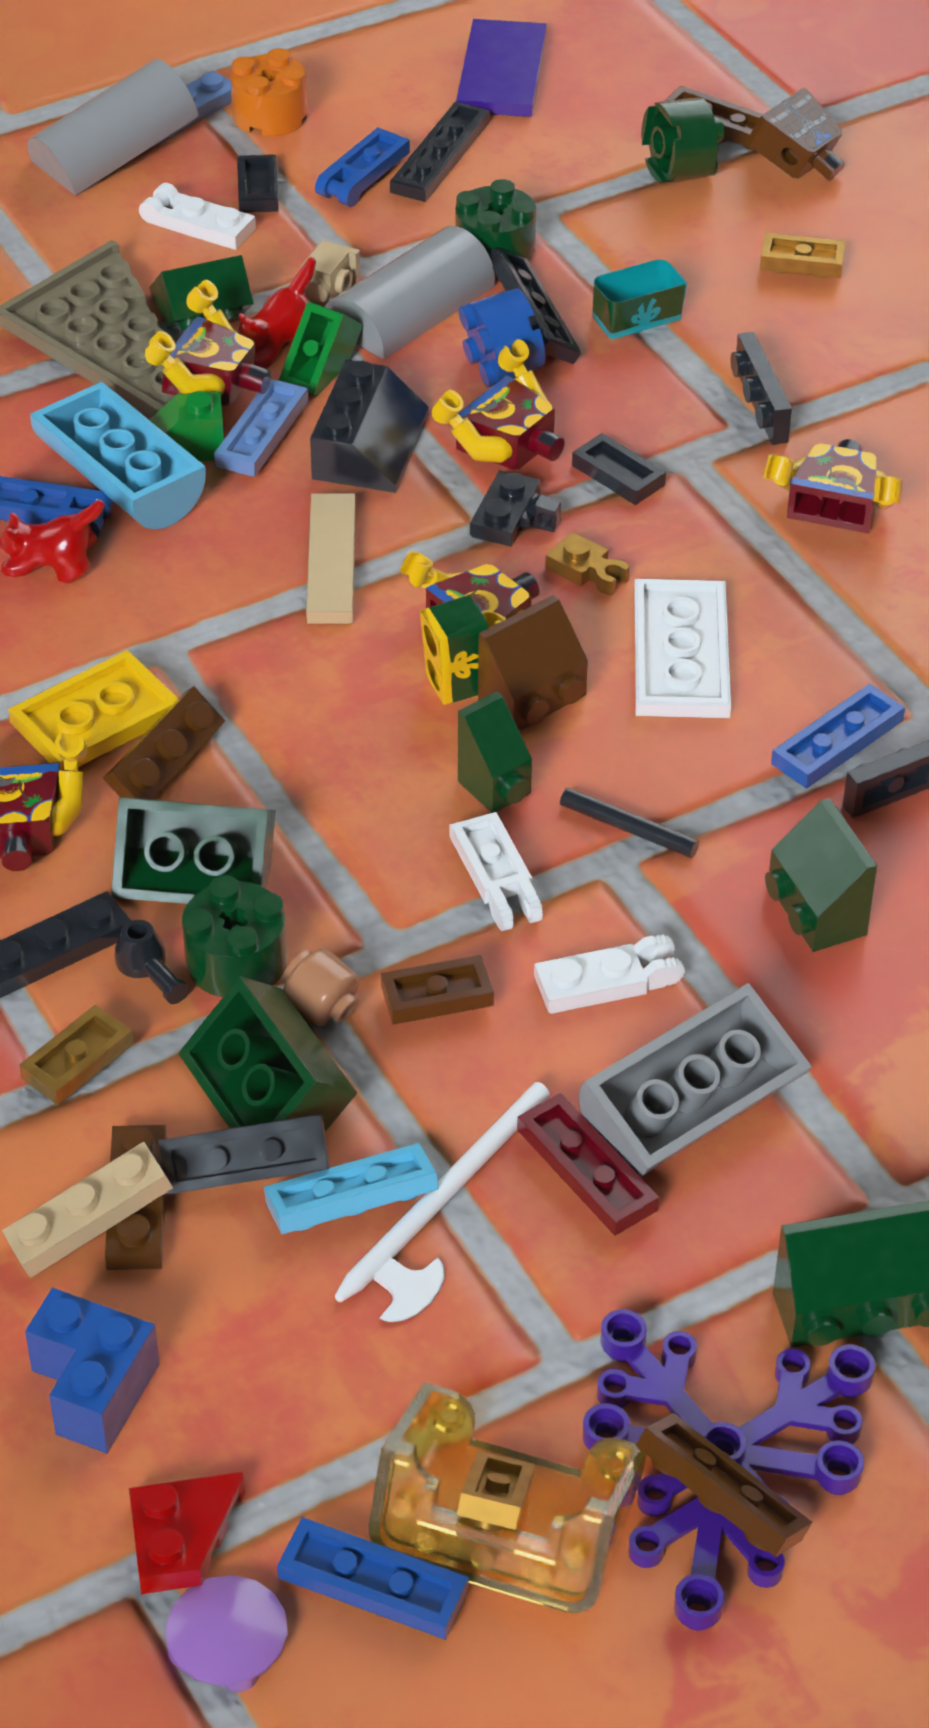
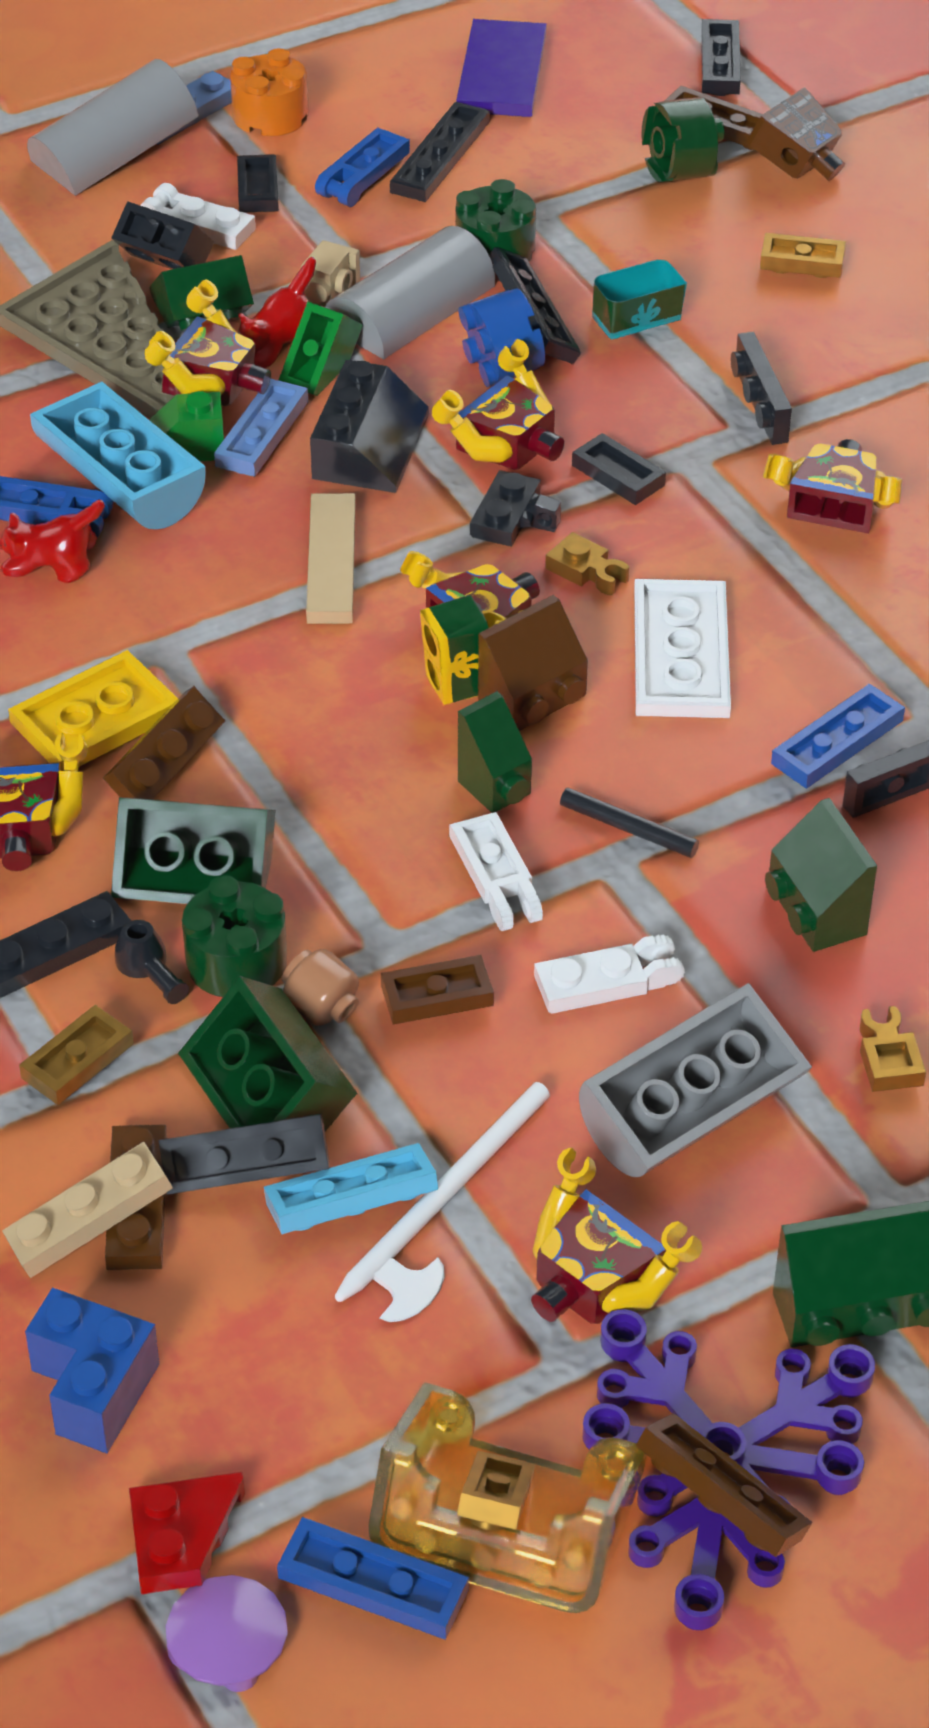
dark red plate [517,1093,659,1236] -> none
none -> black brick [111,201,214,269]
none -> torso [531,1148,702,1324]
none -> plate [701,19,741,96]
none -> pearl gold plate [859,1006,926,1092]

